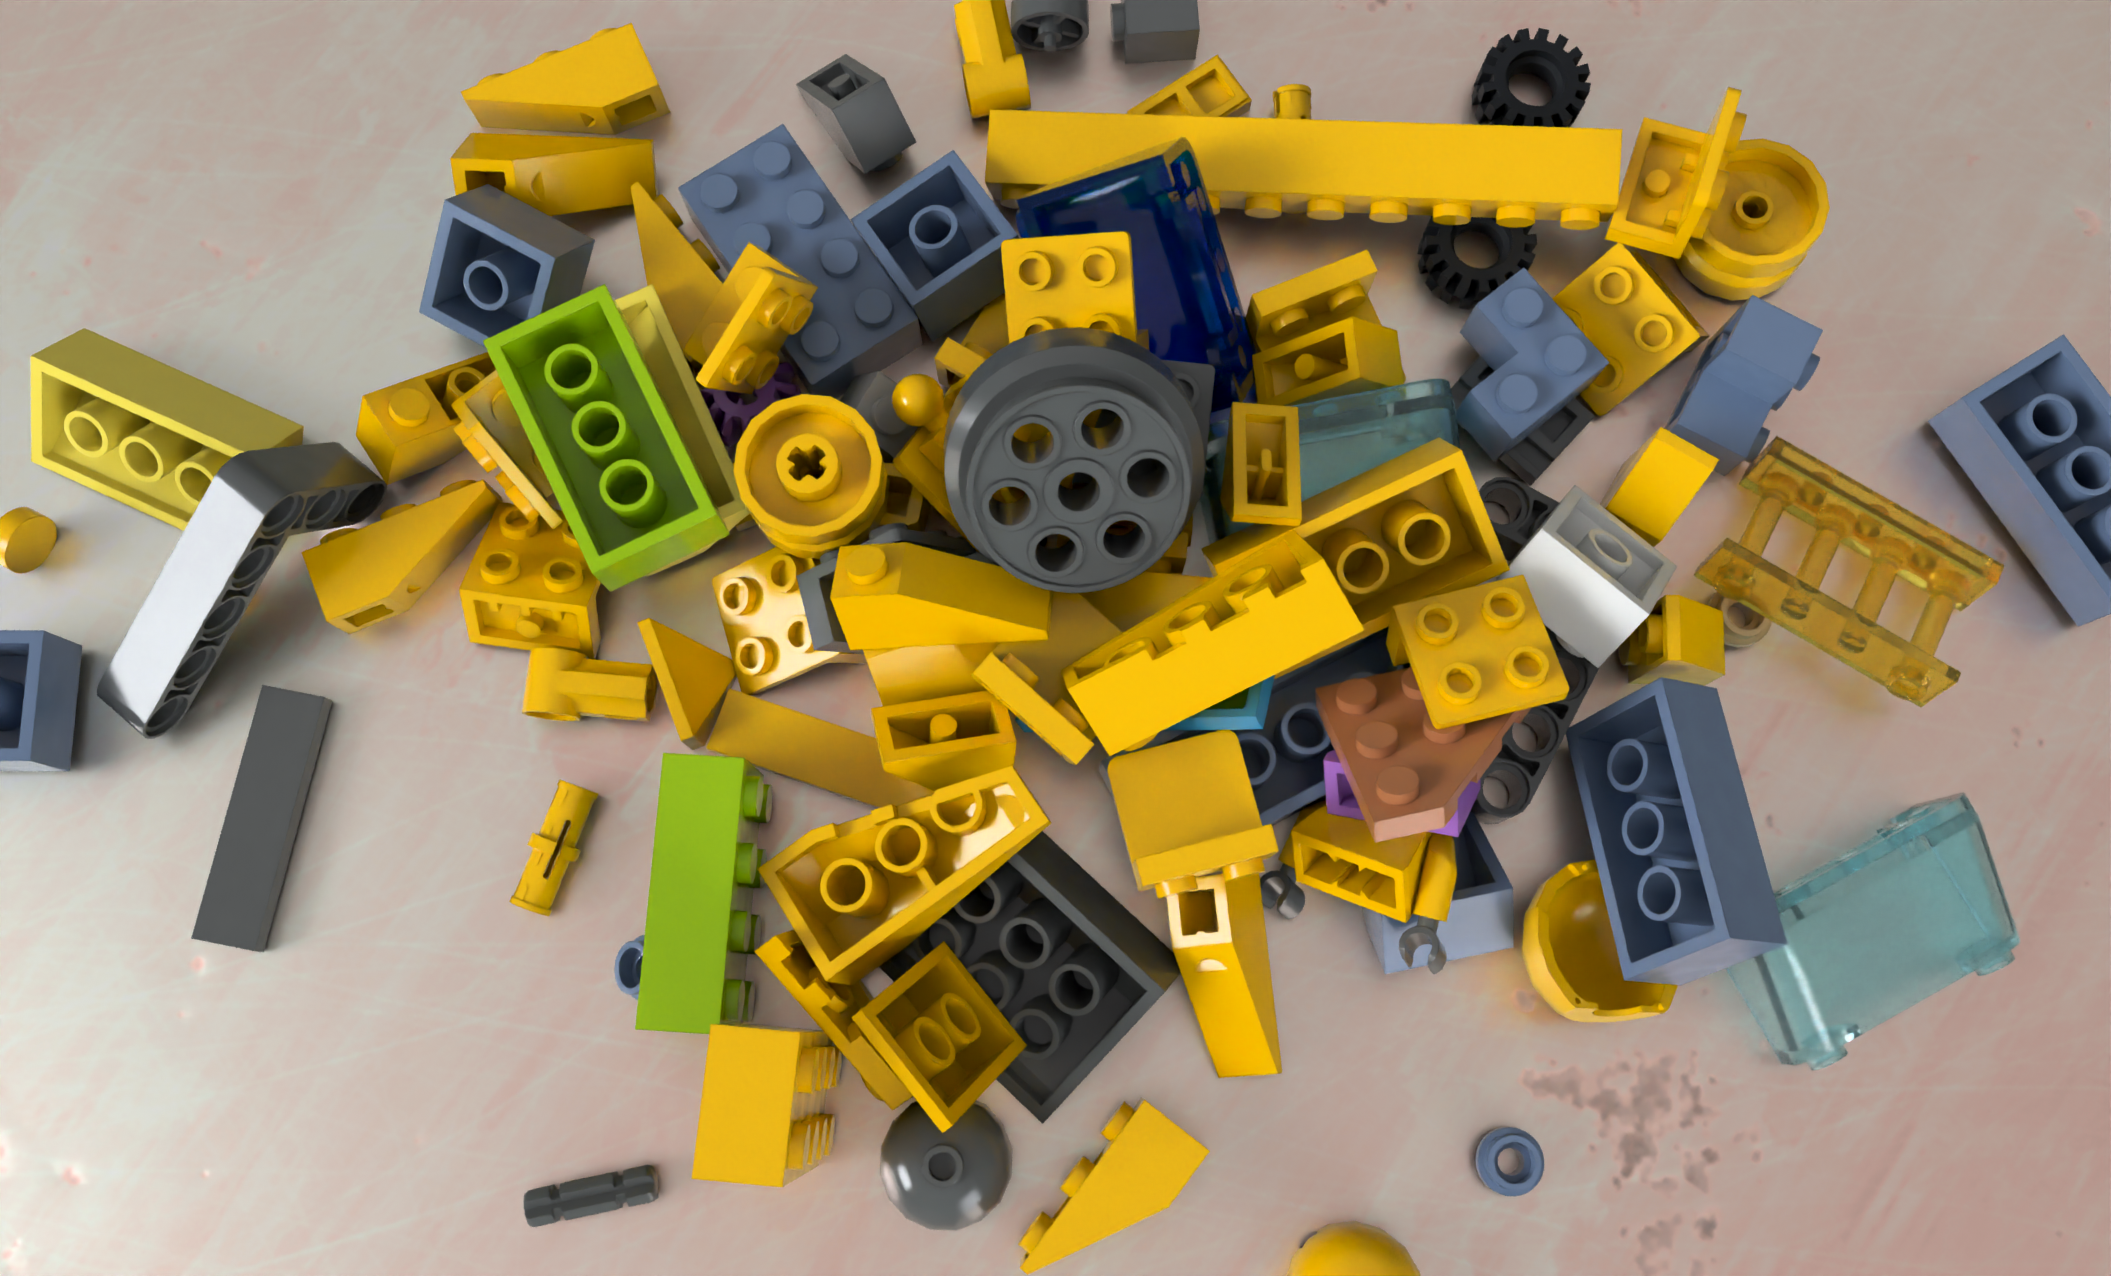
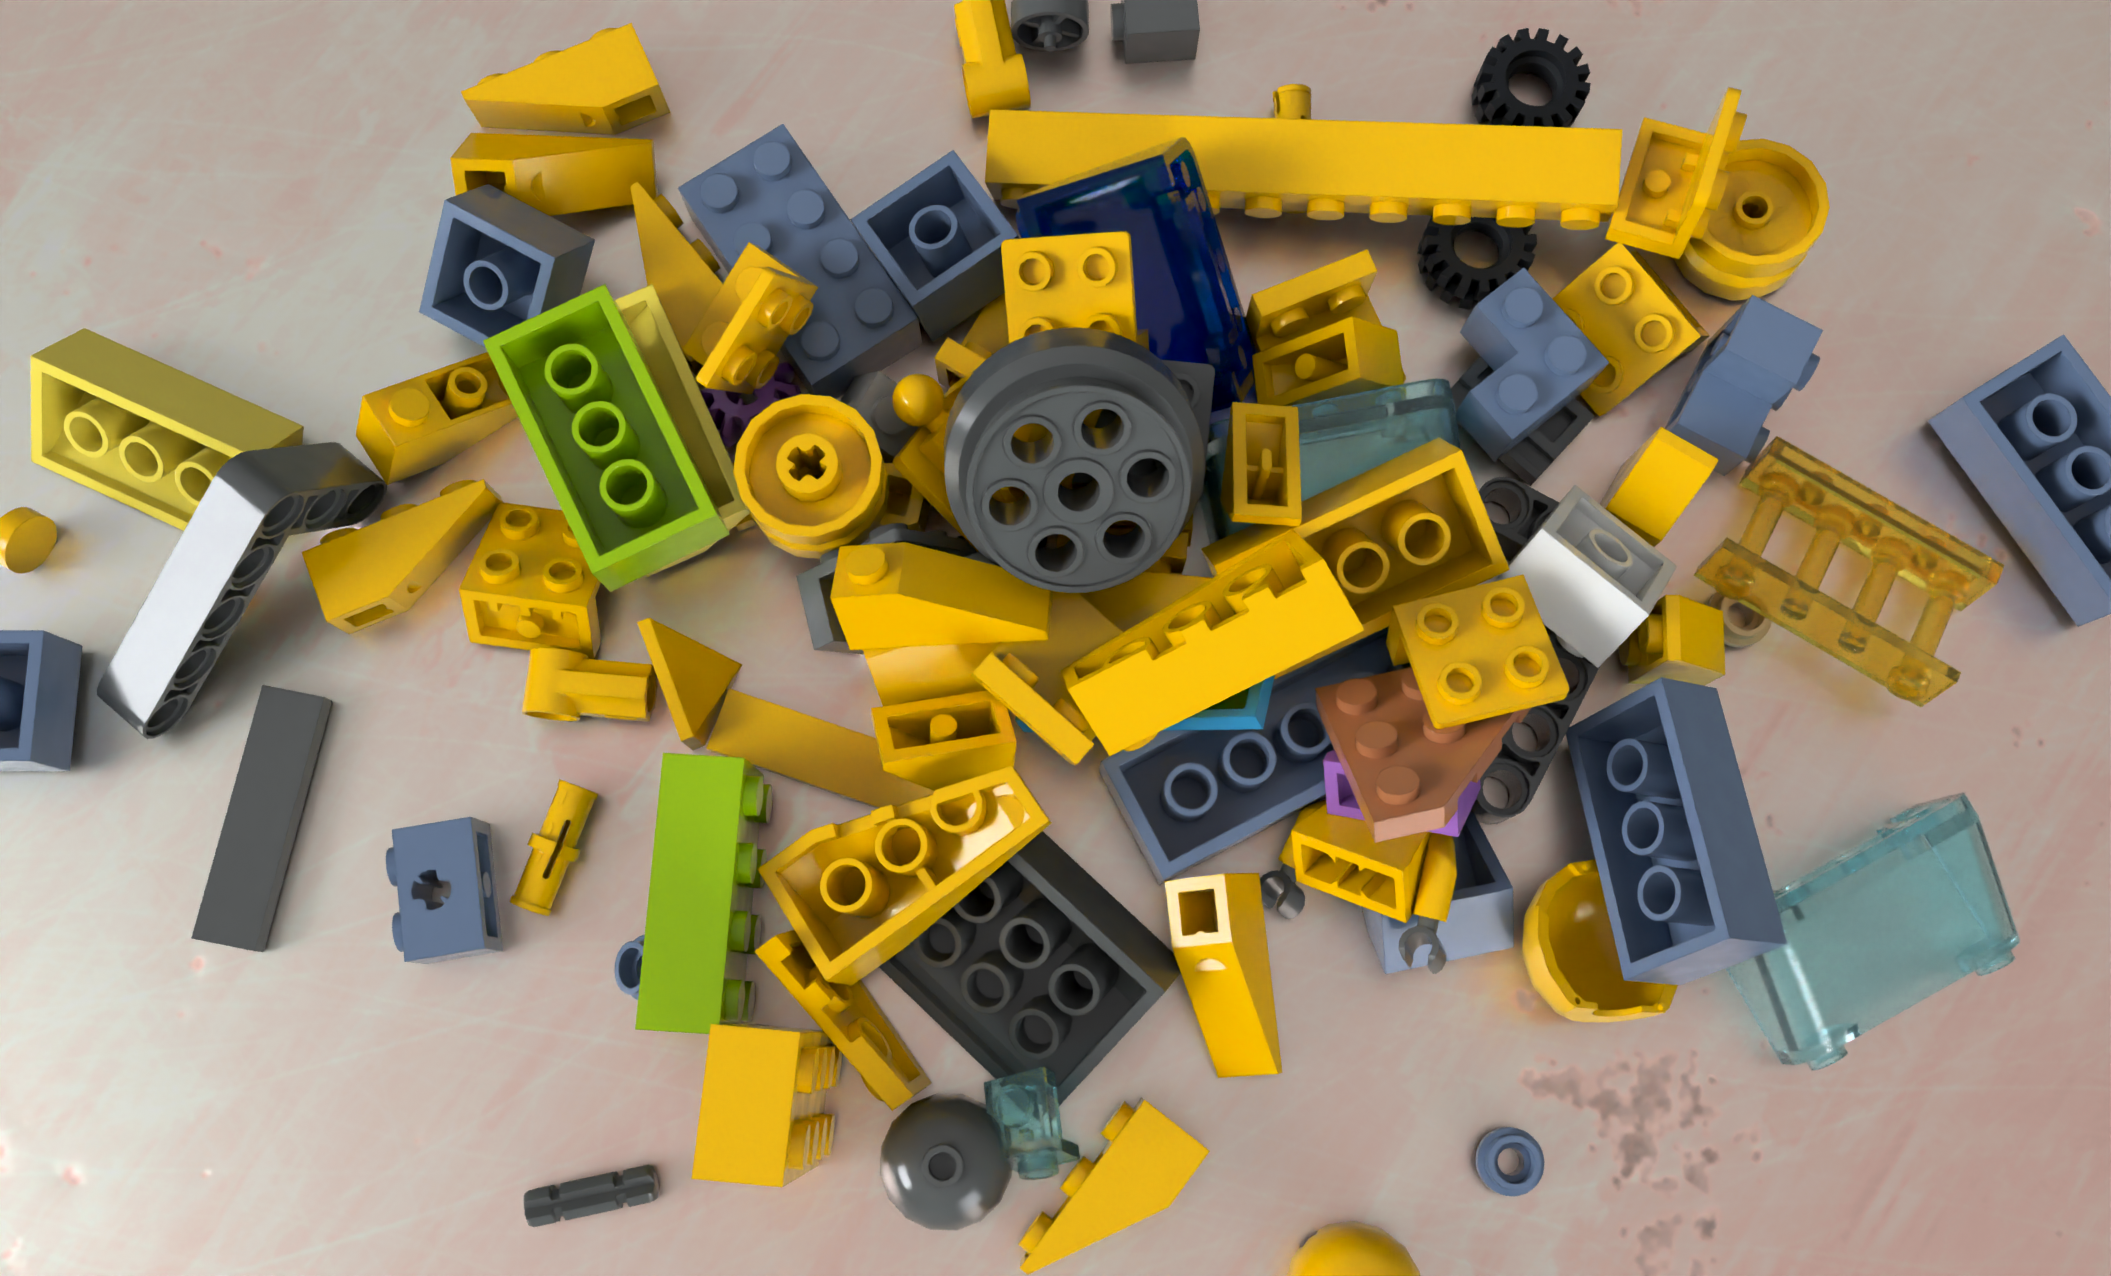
yellow bracket [451,370,564,530] -> none
yellow bracket [712,546,867,695] -> none
dark grey slope [796,54,916,174] -> none
yellow slope [851,941,1027,1133] -> none
yellow bracket [1107,730,1279,899] -> none
yellow tile [1127,54,1252,117] -> none
none -> sand blue brick [386,817,503,964]
none -> clear light blue bracket [984,1066,1080,1180]

